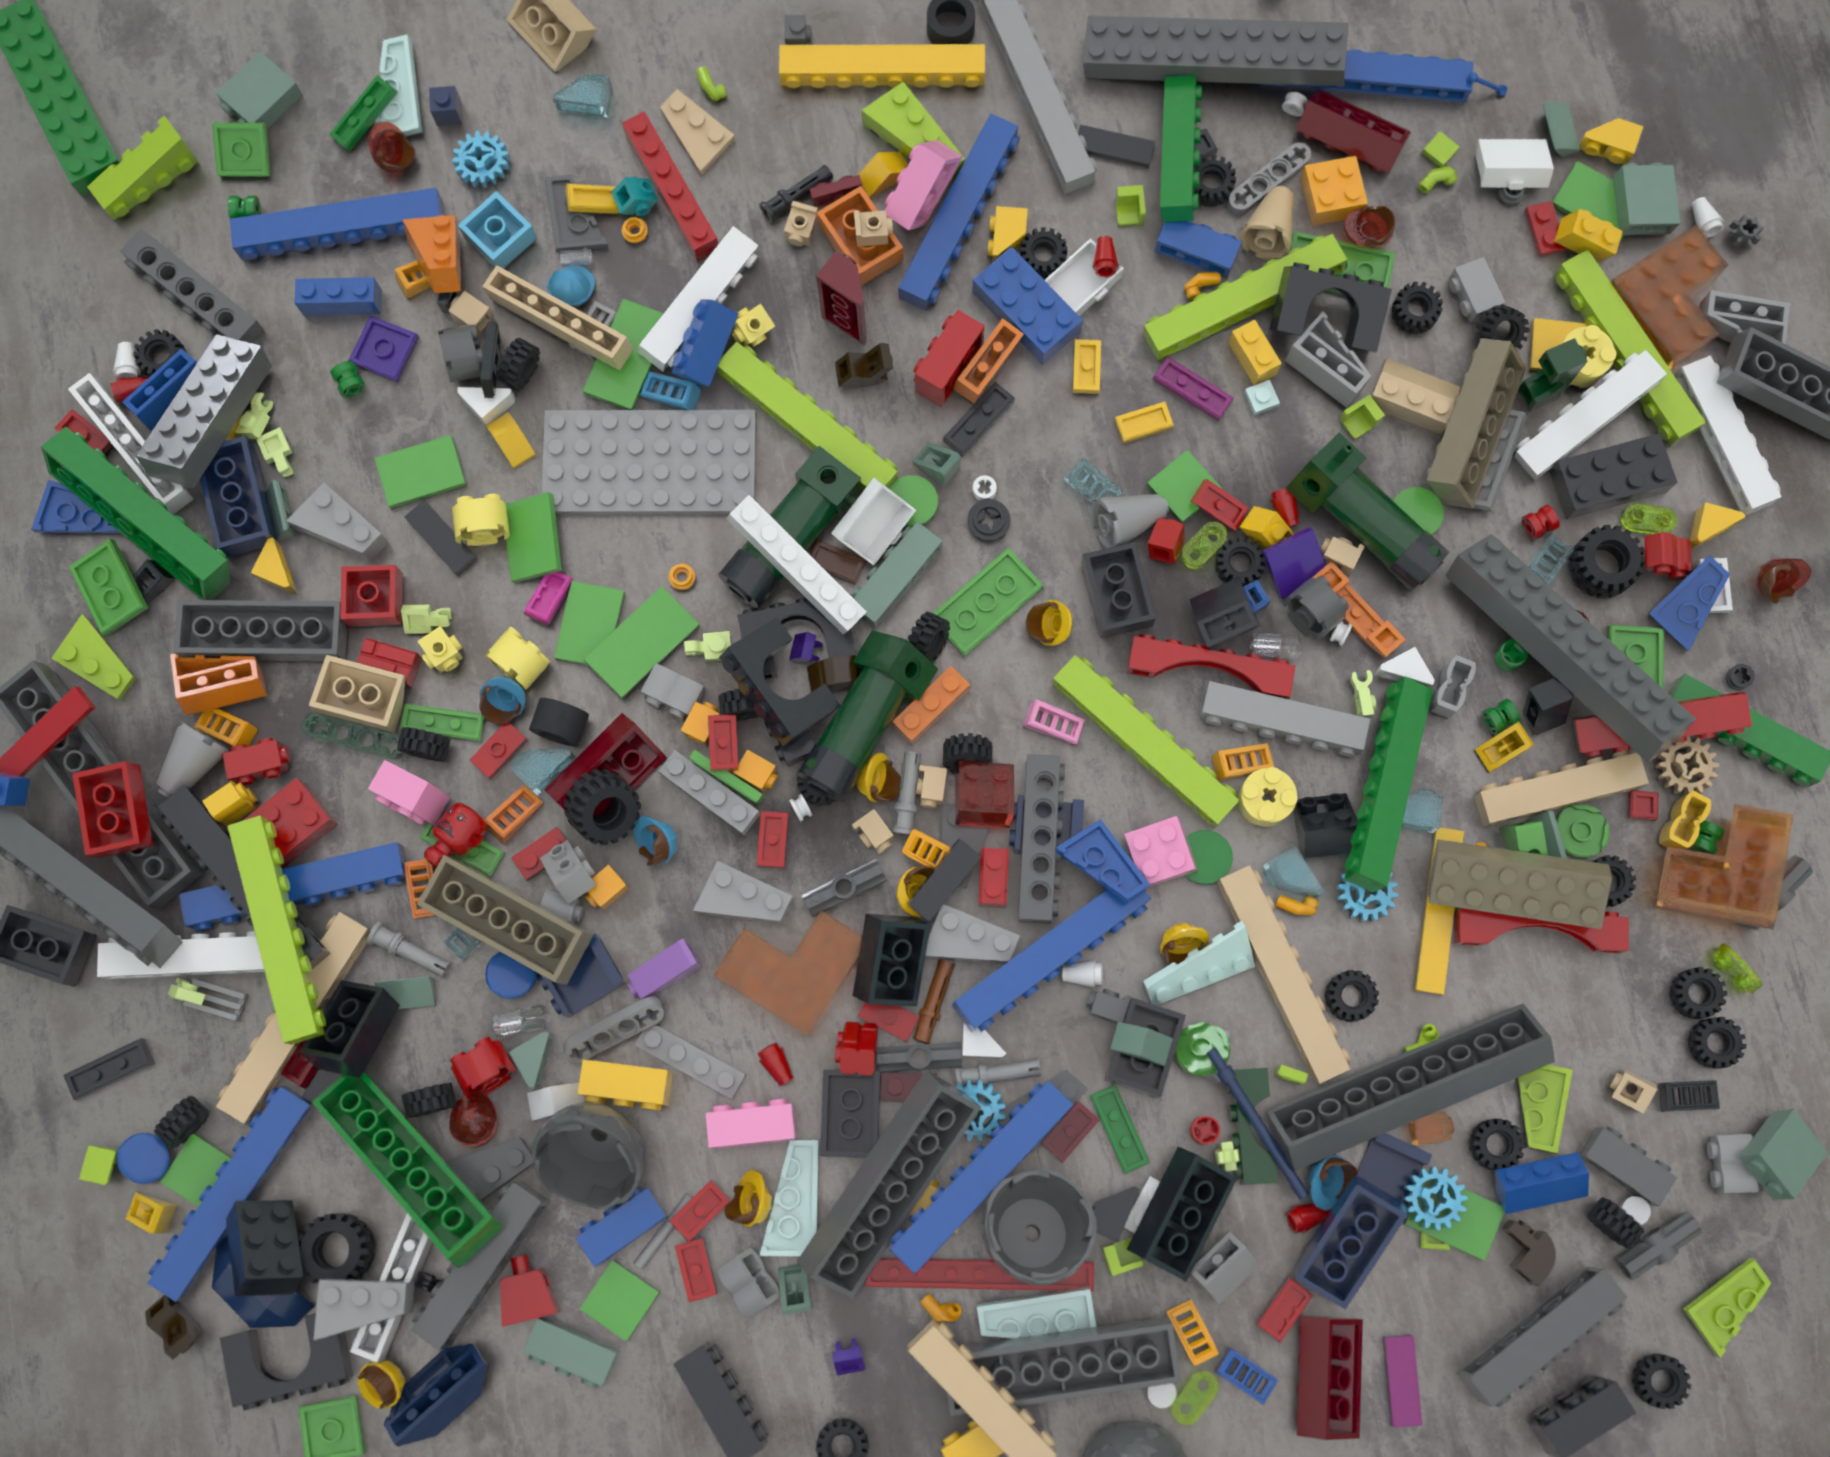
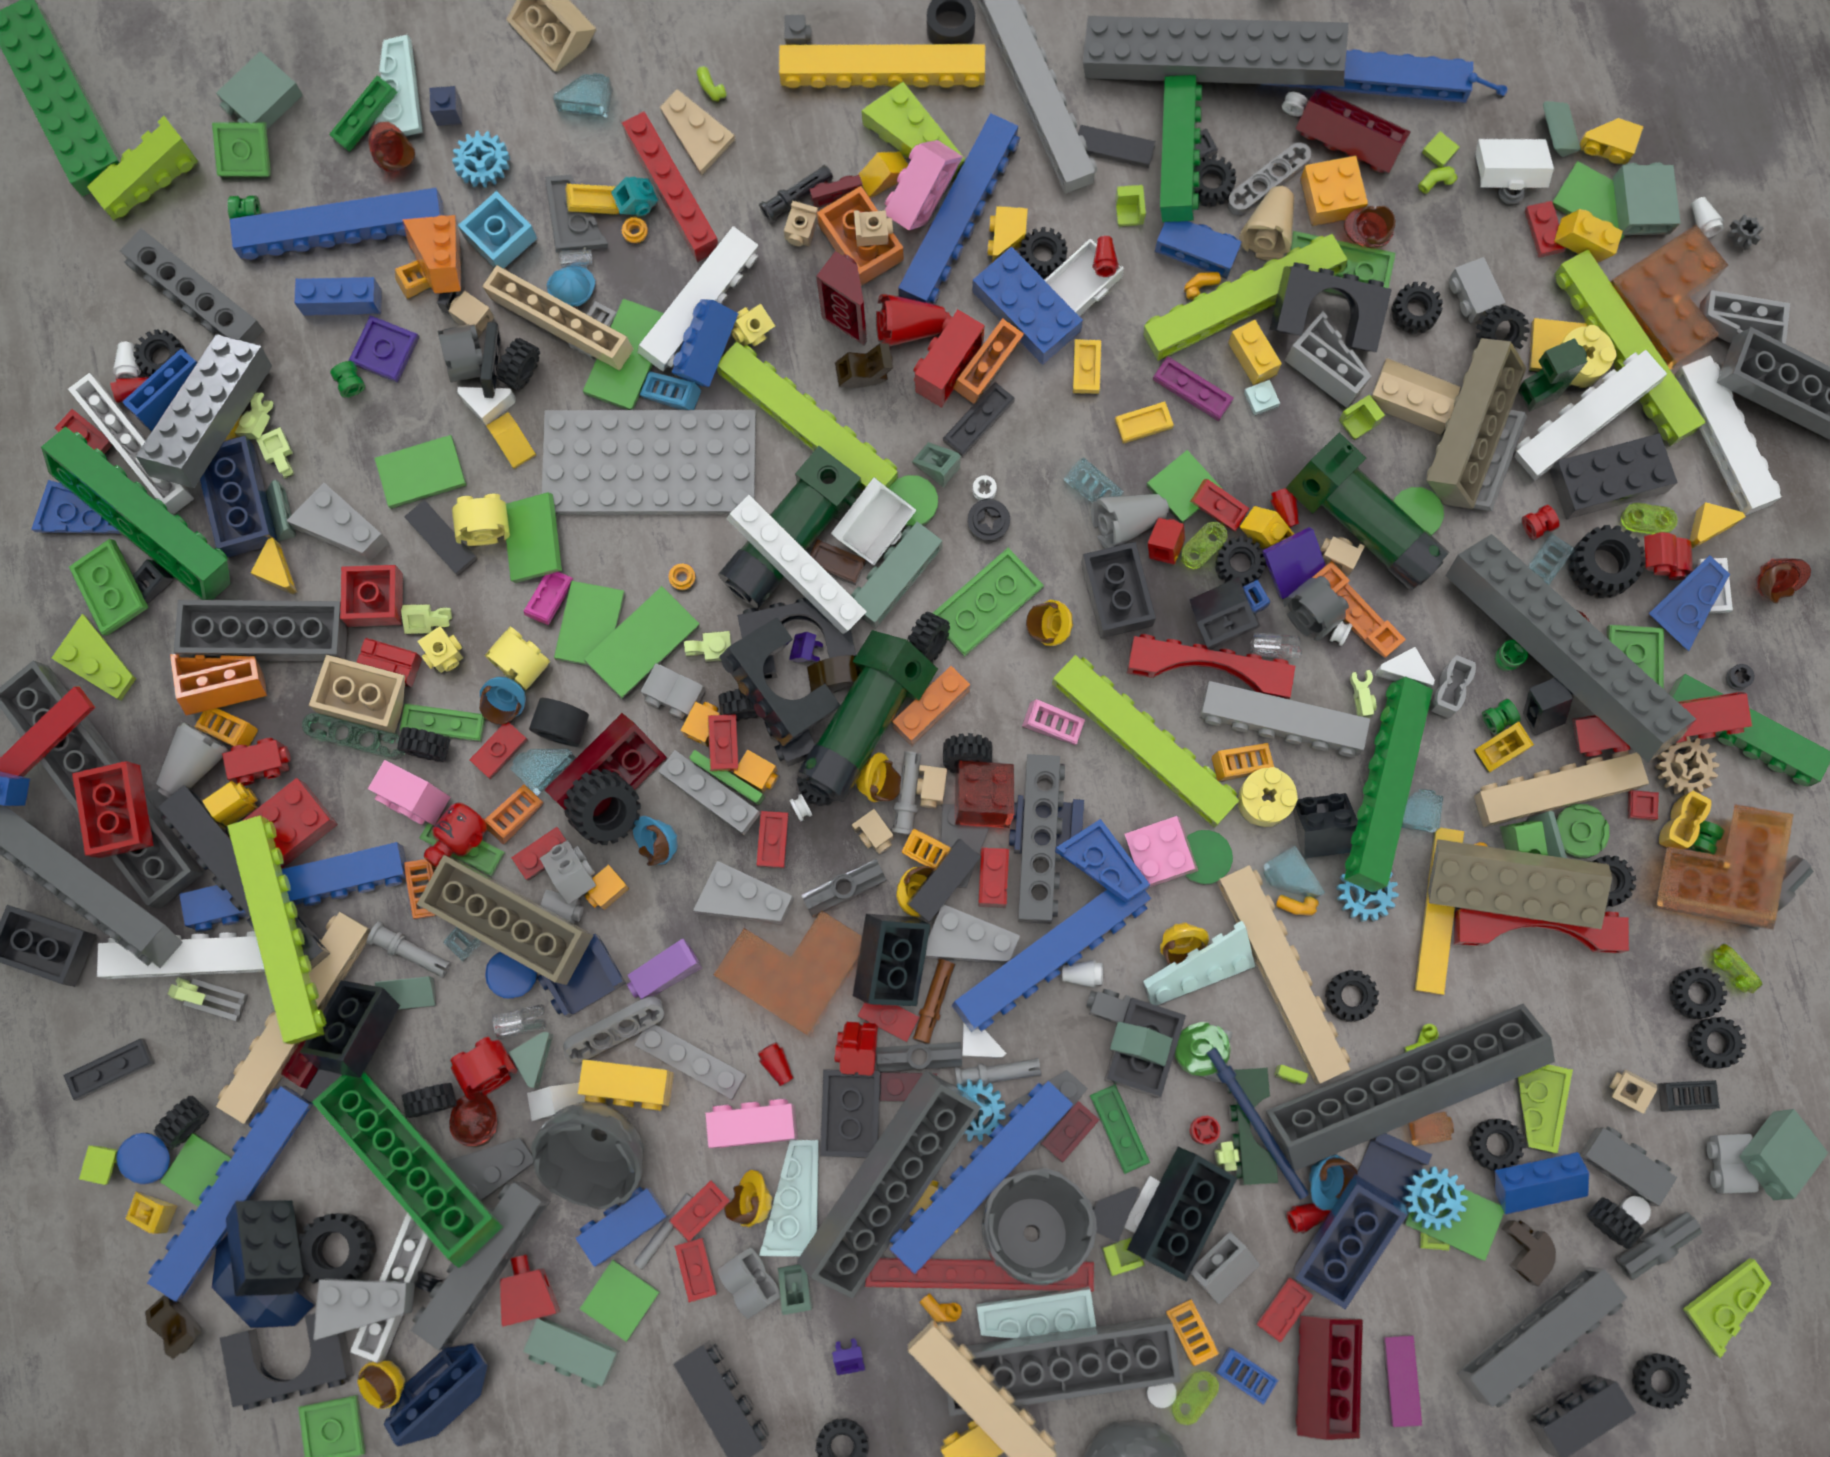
none -> red cone [876,294,949,347]

